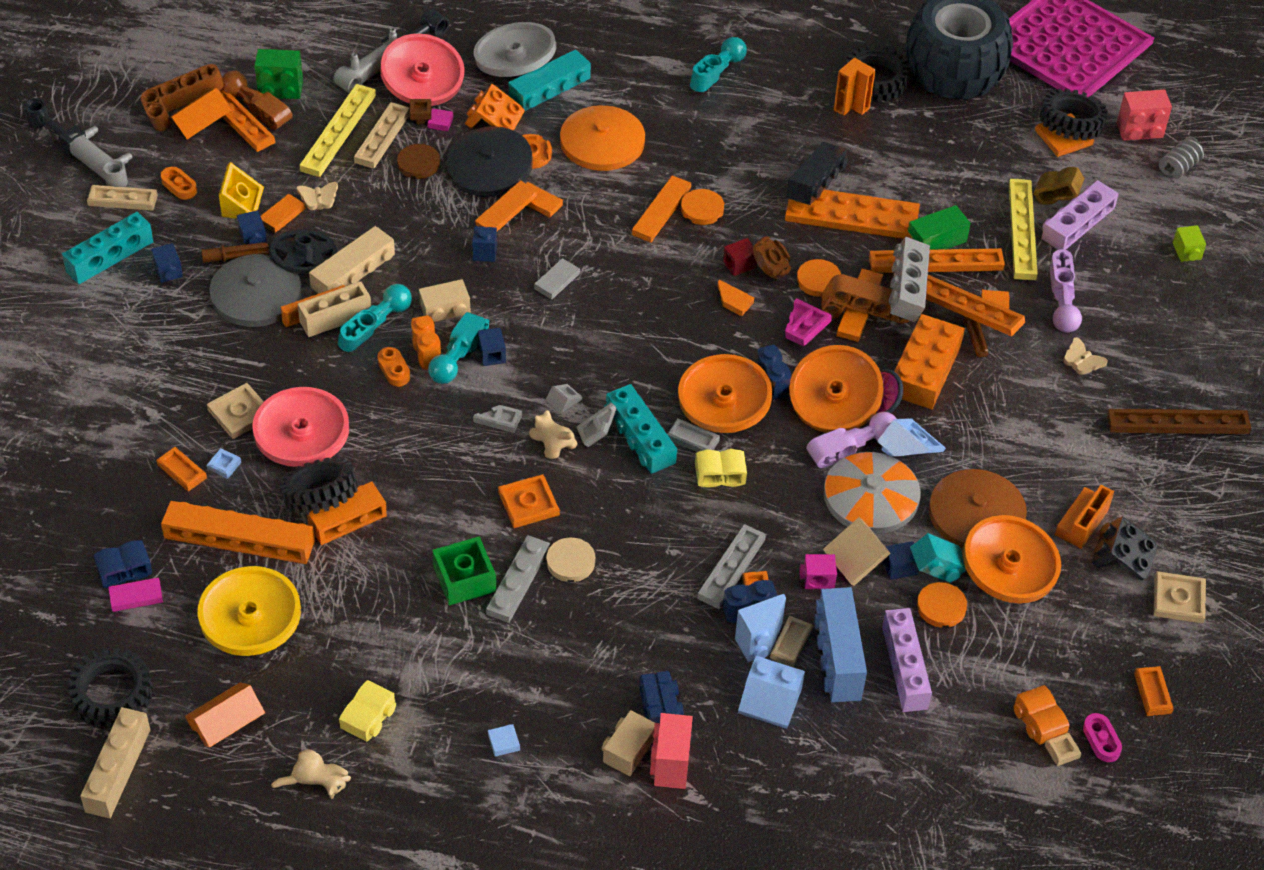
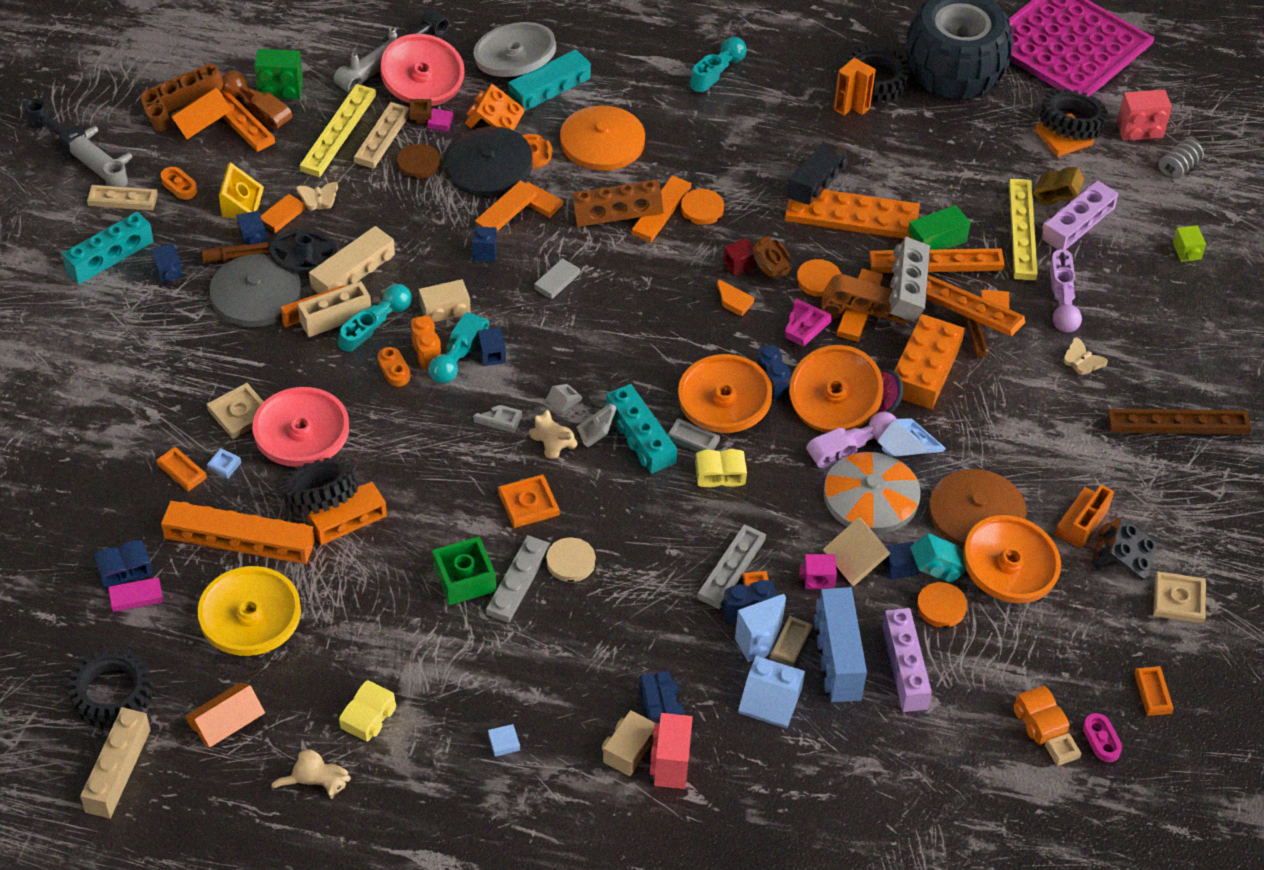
none -> dark orange brick [572,180,664,227]

